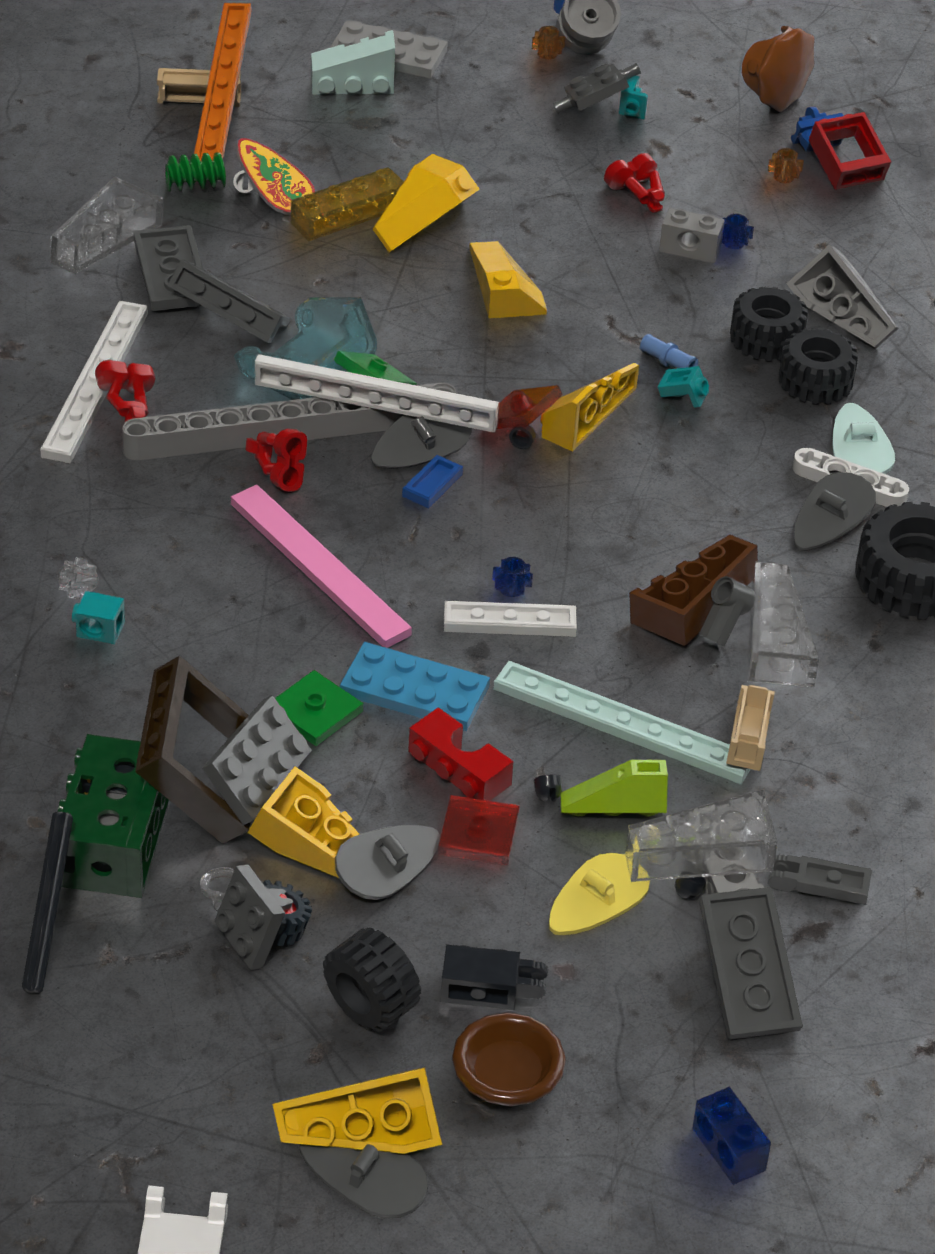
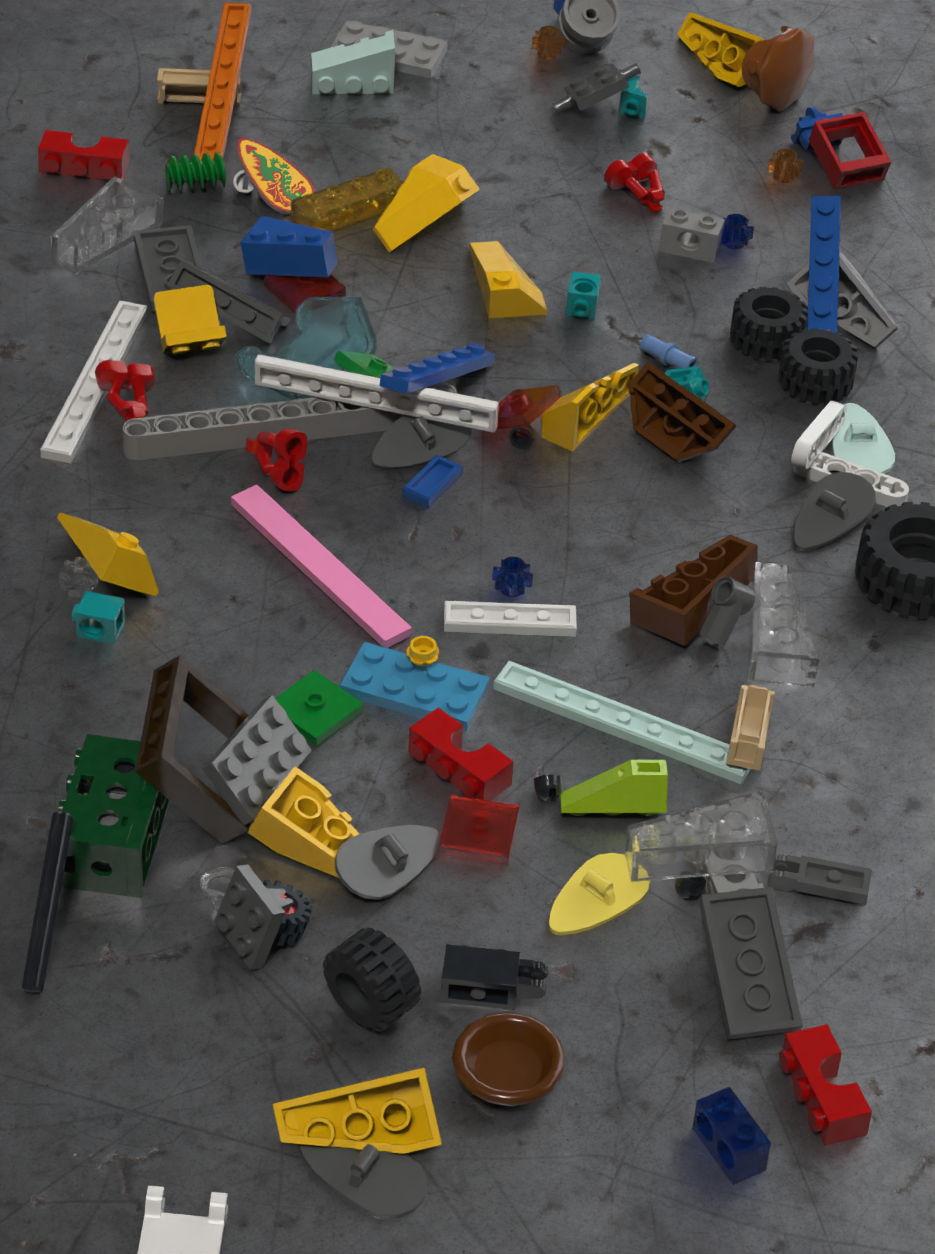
none -> red arch [38,130,130,182]
none -> yellow wedge [57,512,159,597]
none -> yellow bracket [153,285,227,355]
none -> blue wedge [240,216,338,277]
none -> clear red plate [264,274,346,316]
none -> blue plate [379,343,495,394]
none -> yellow plate [406,636,439,667]
none -> teal brick [566,271,601,320]
none -> reddish brown wedge [628,362,736,463]
none -> yellow wedge [677,12,764,87]
none -> red arch [779,1024,872,1146]
none -> white beam [791,401,847,469]
none -> blue plate [807,196,841,333]

